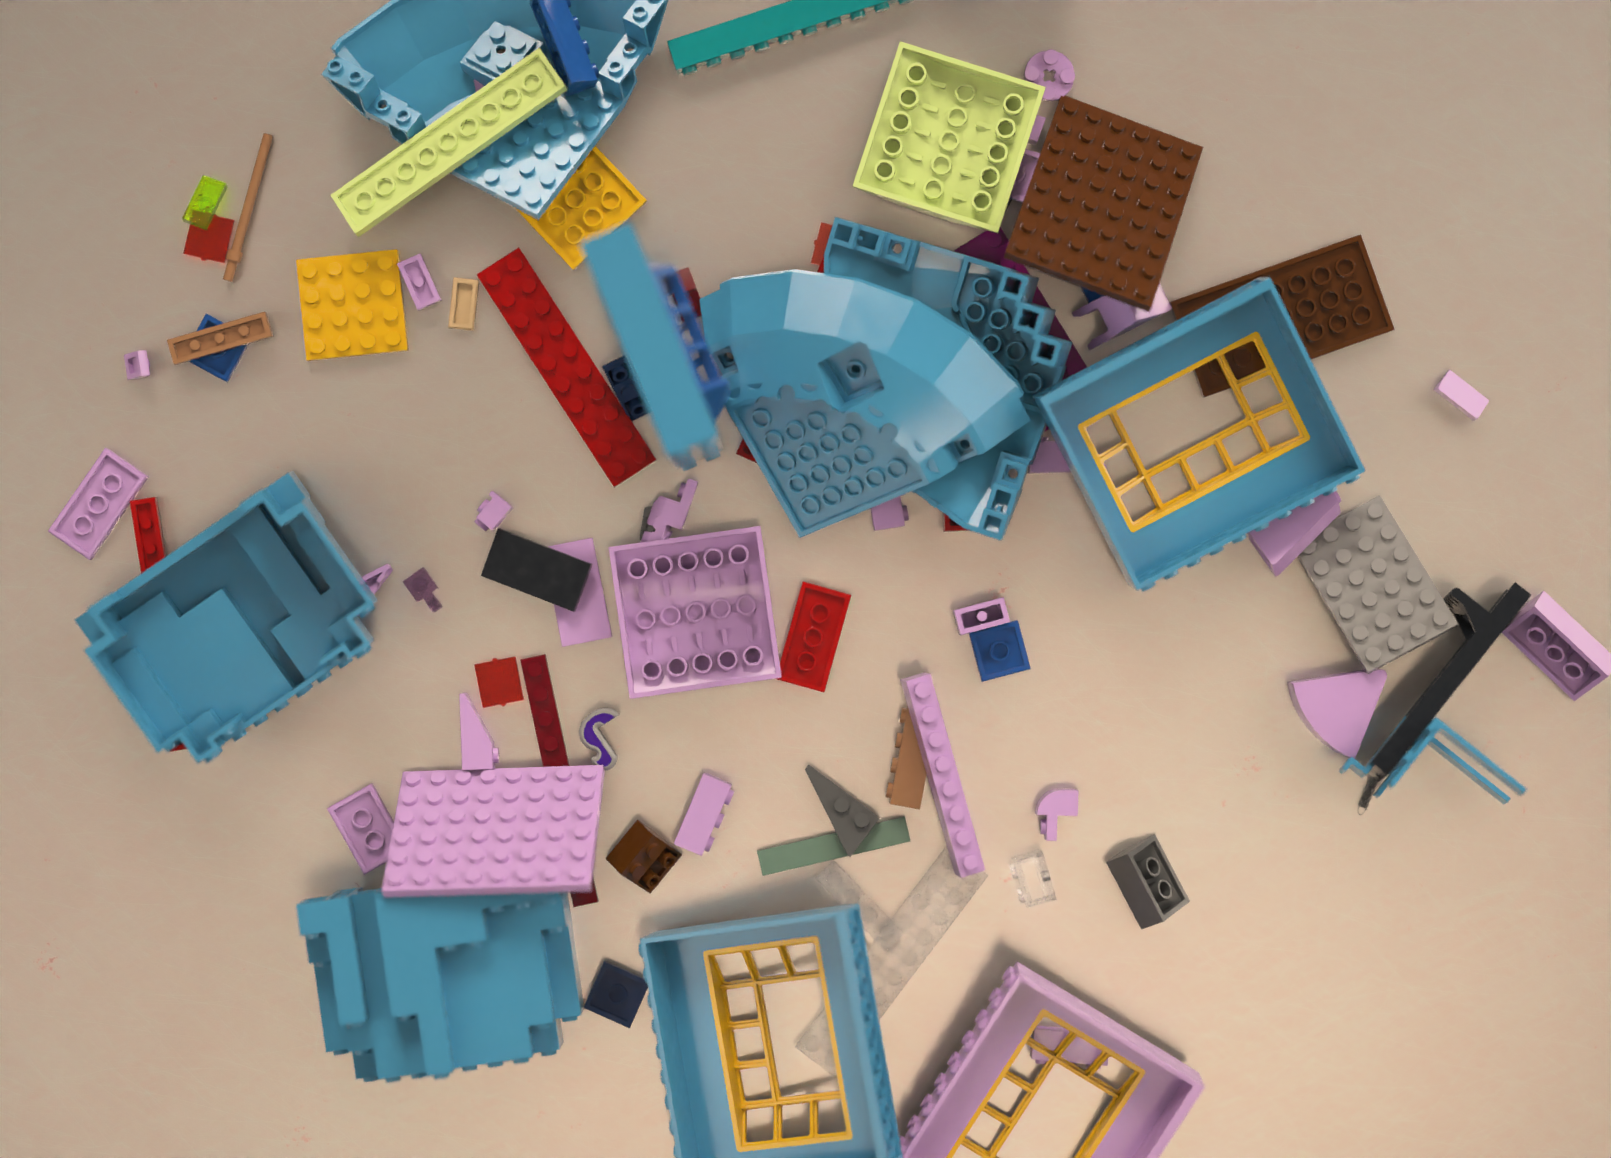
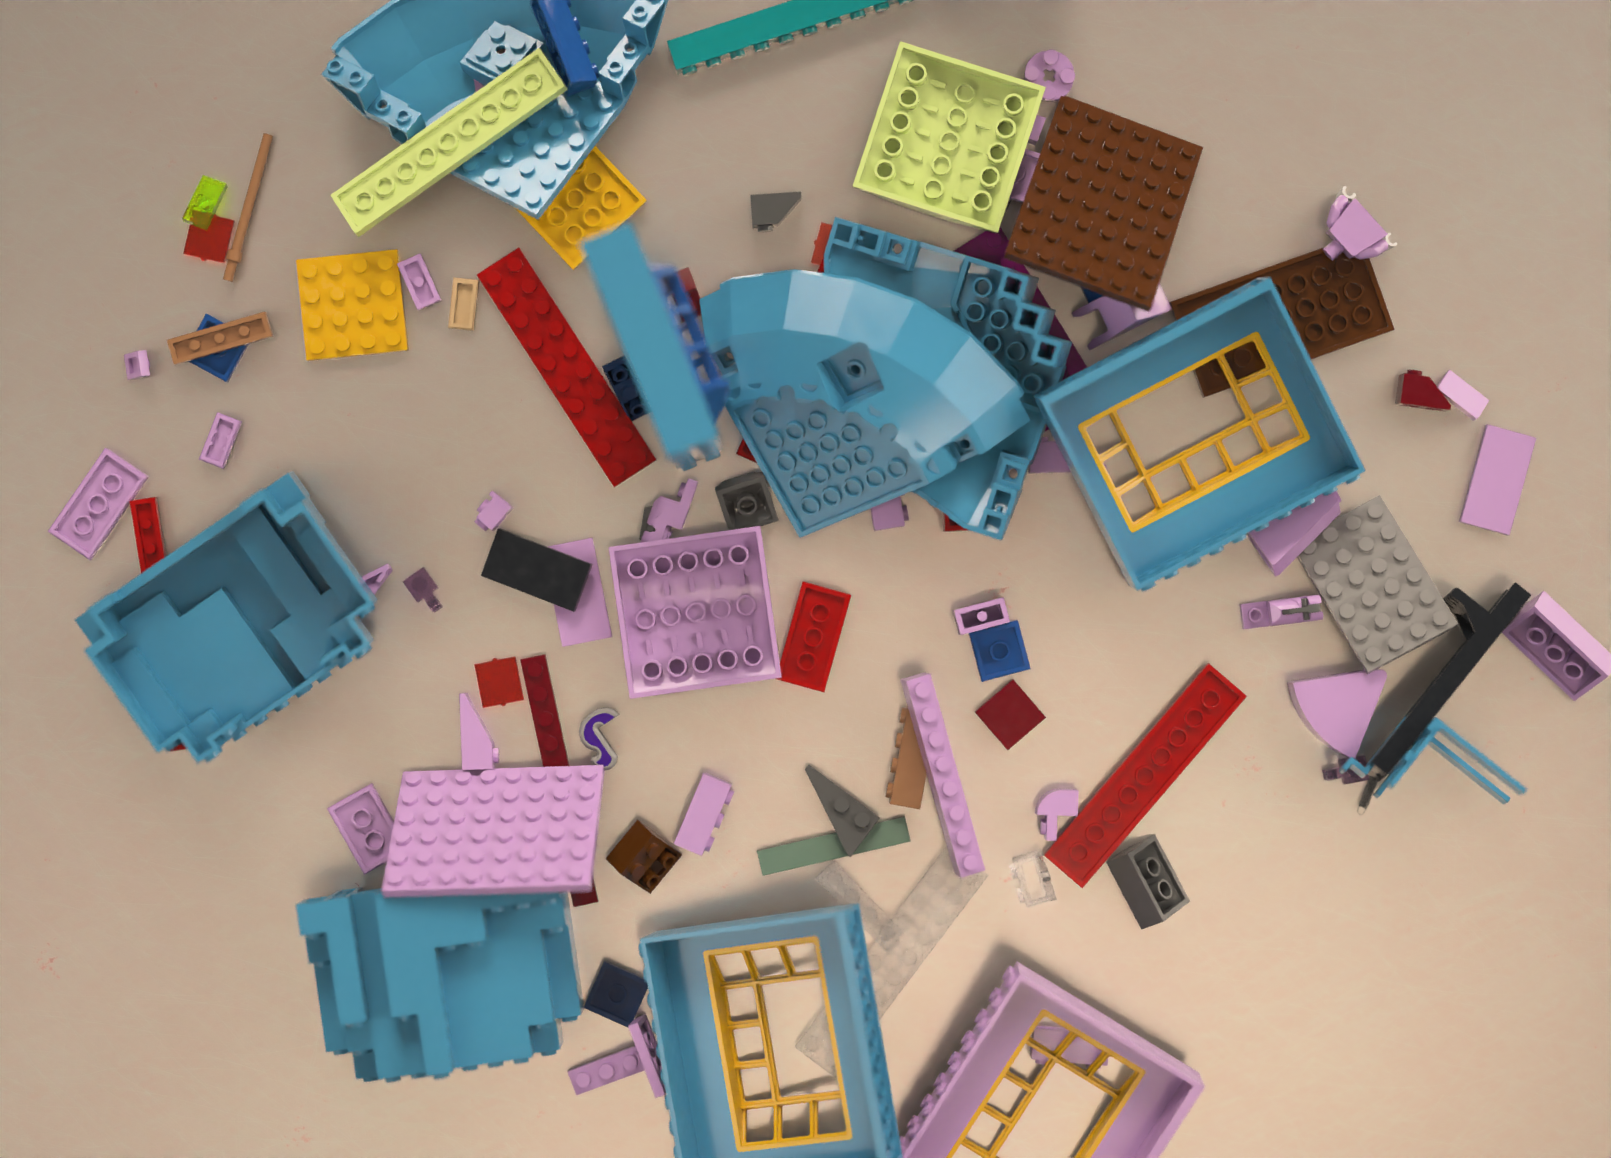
none -> lavender plate [199,412,242,469]
none -> lavender piece [568,1013,666,1098]
none -> dark grey slope [715,472,779,530]
none -> dark grey slope [750,192,802,232]
none -> dark red tile [975,679,1046,750]
none -> red plate [1043,663,1247,888]
none -> lavender plate [1240,595,1323,629]
none -> plate [1322,755,1369,784]
none -> lavender torso [1323,186,1397,261]
none -> dark red slope [1395,370,1451,412]
none -> lavender tile [1459,424,1536,535]

